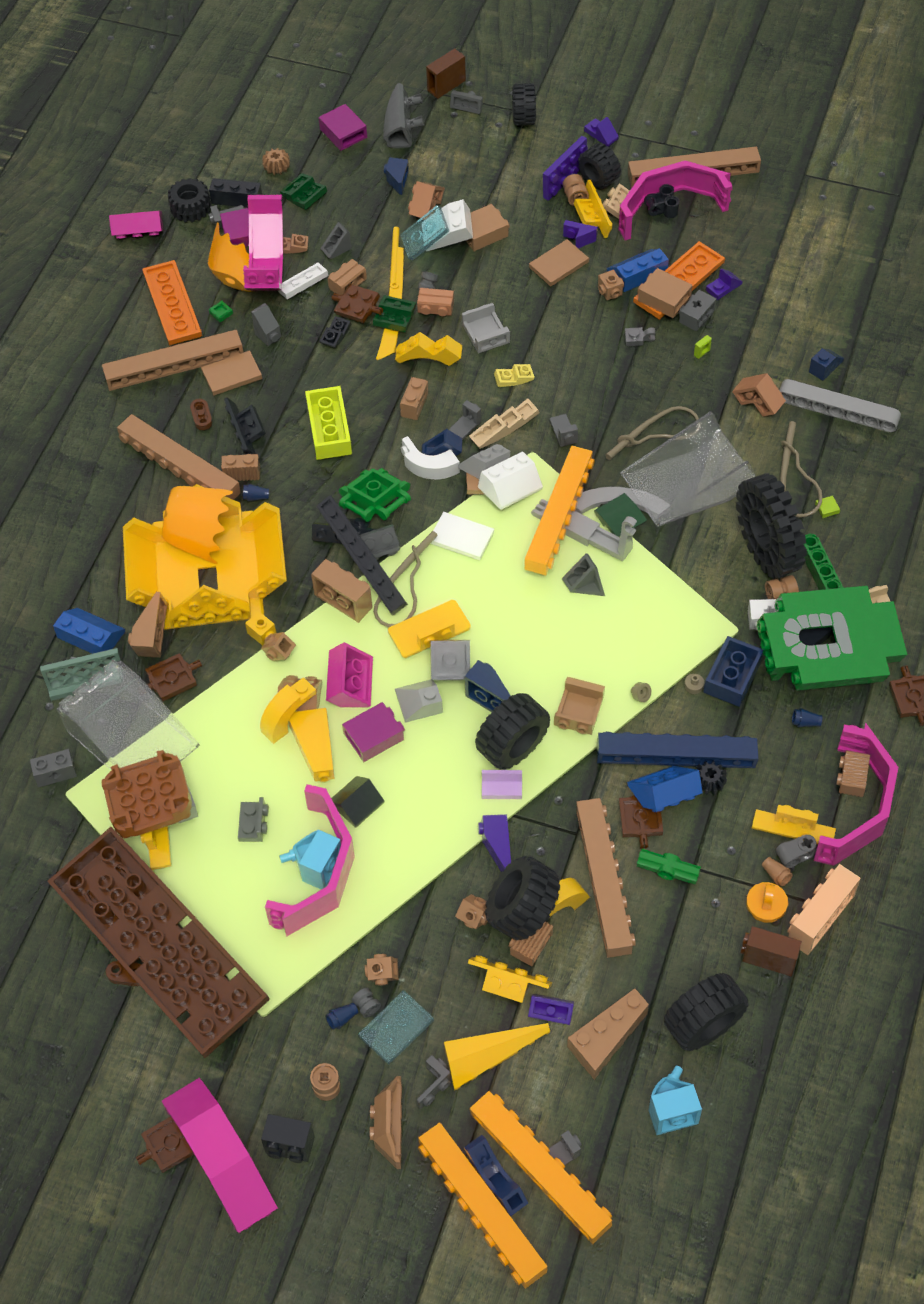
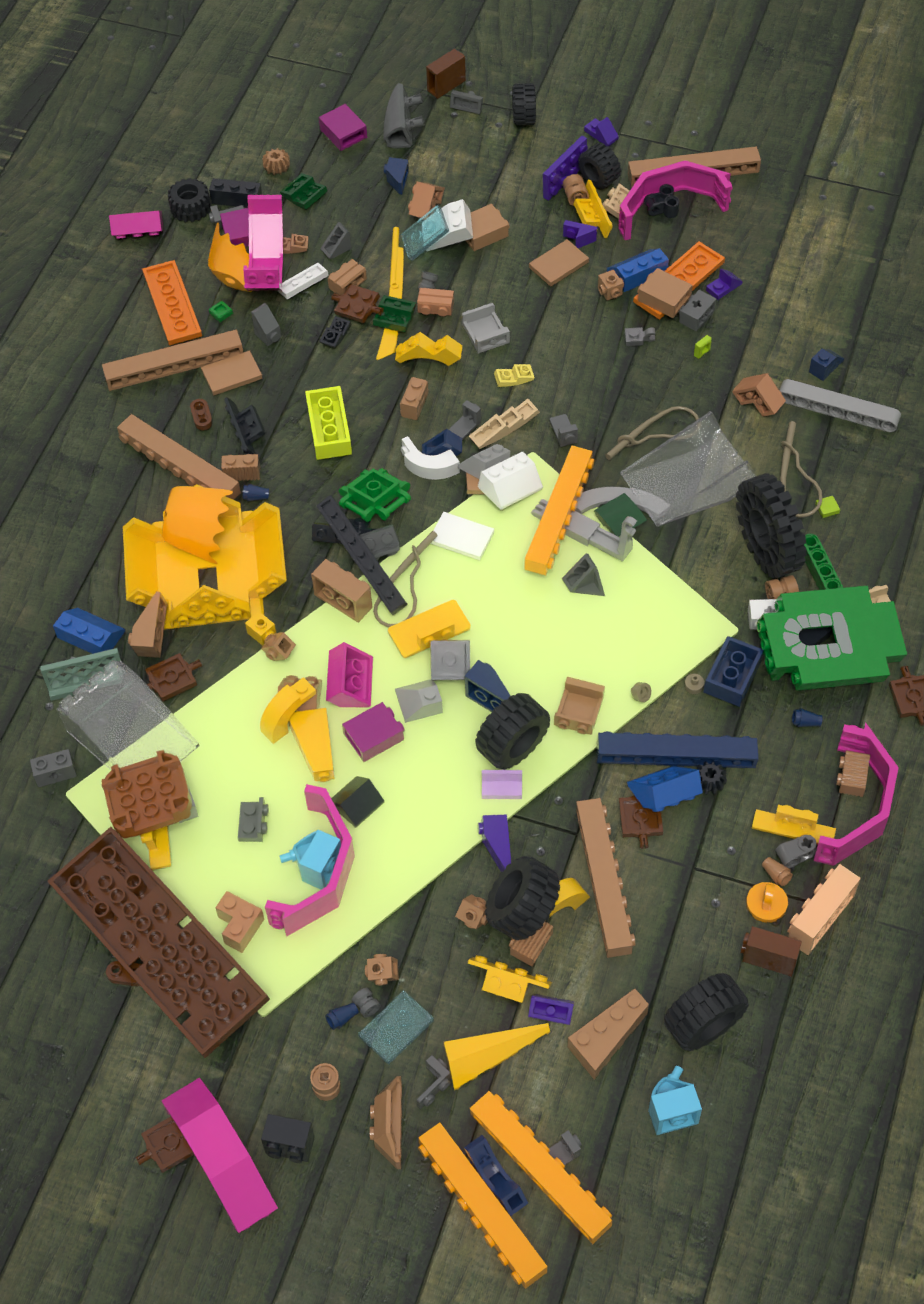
green piece [637,849,701,885] -> none
none -> nougat brick [215,891,264,953]

